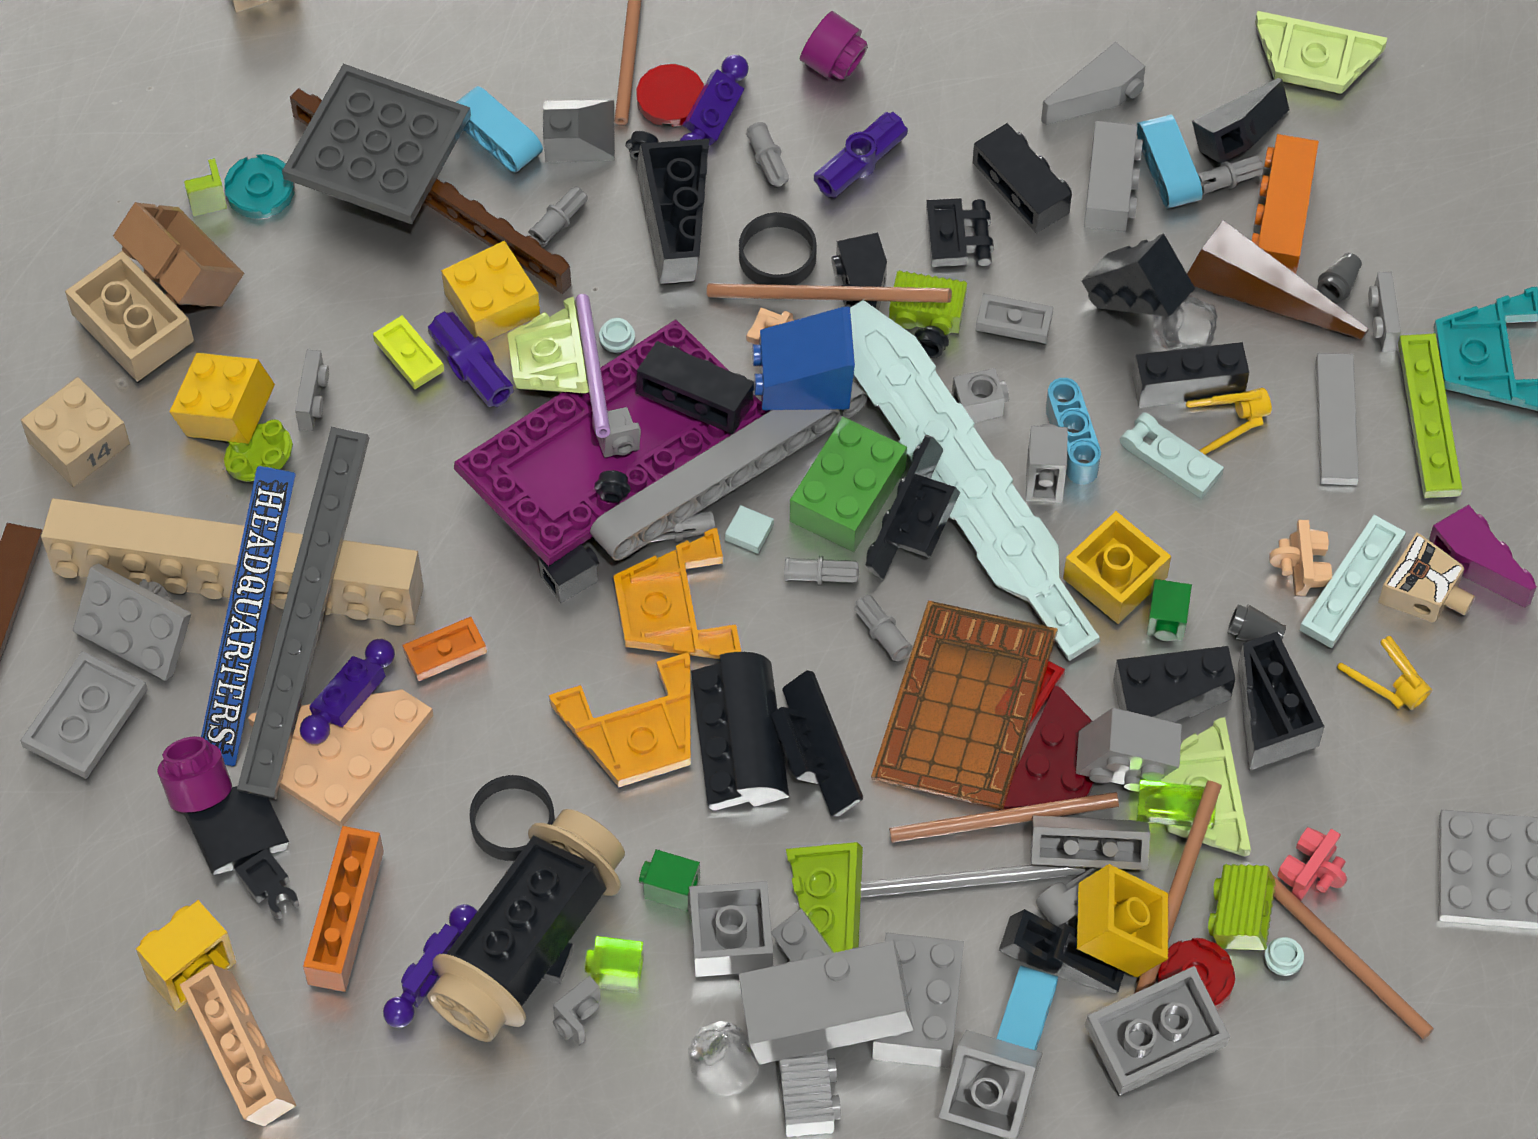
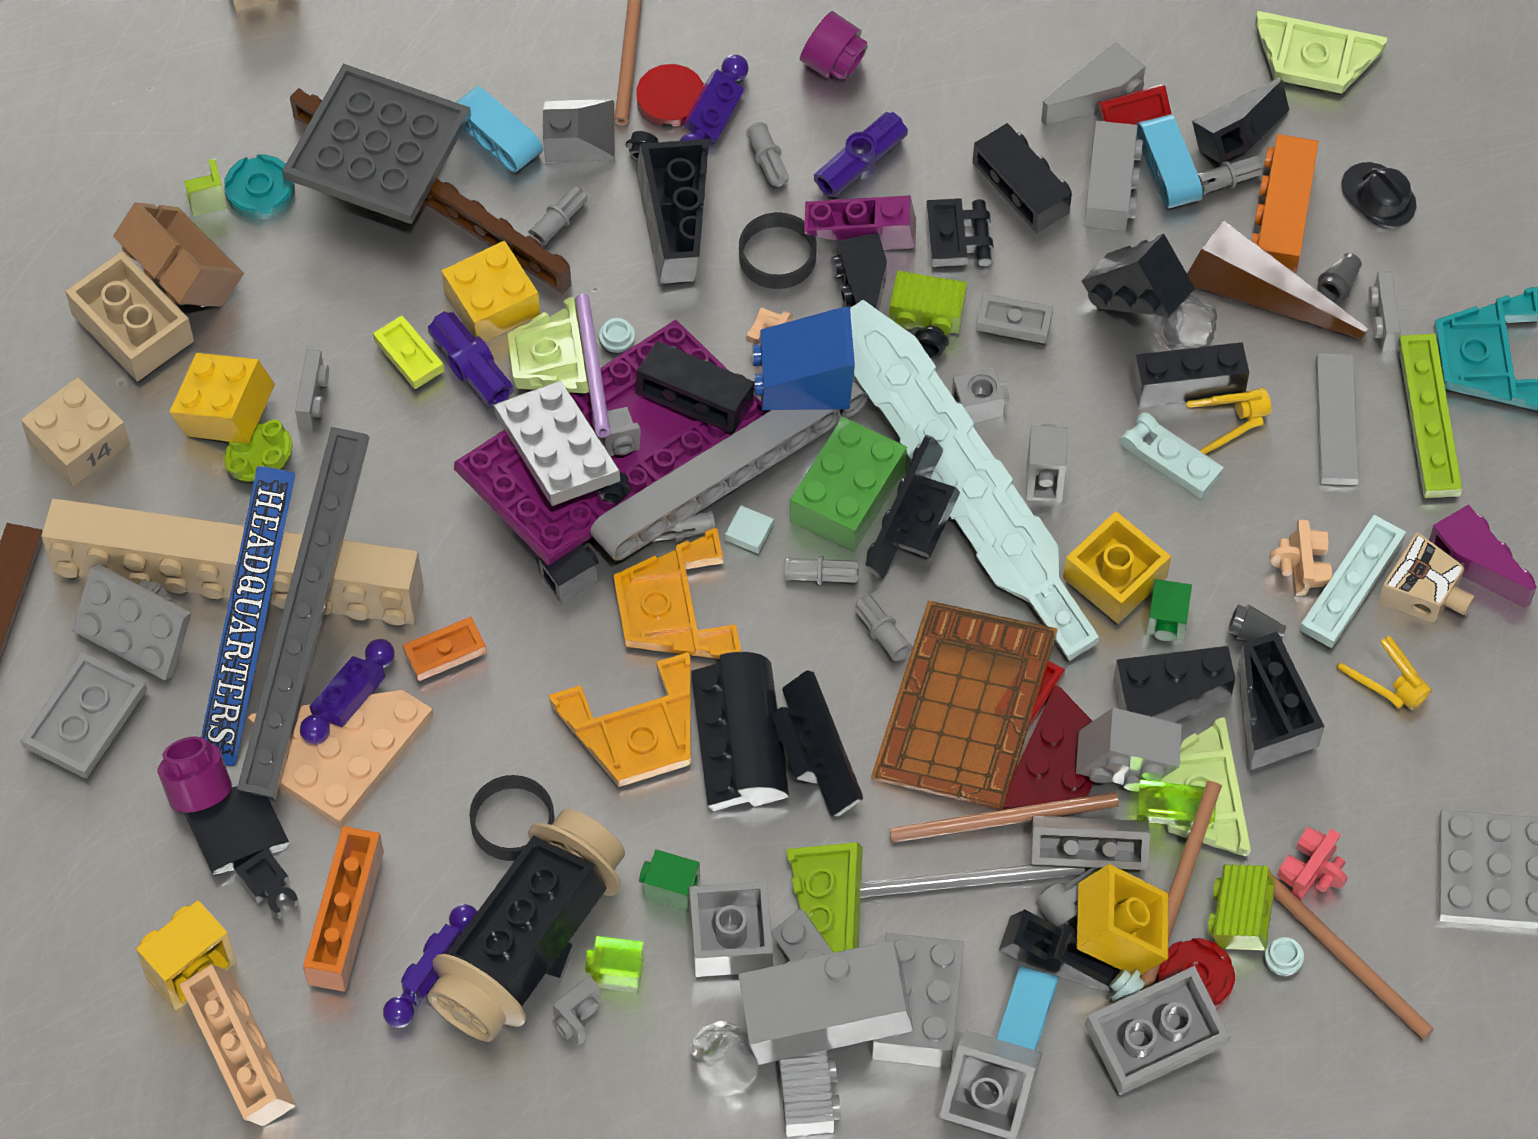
nougat piece [707,283,952,303] -> none
medium azure beam [1046,378,1101,485] -> none
none -> plate [494,381,620,506]
none -> magenta slope [804,195,916,250]
none -> red tile [1097,84,1172,125]
none -> light aqua plate [1109,969,1145,1001]
none -> black piece [1341,162,1417,228]

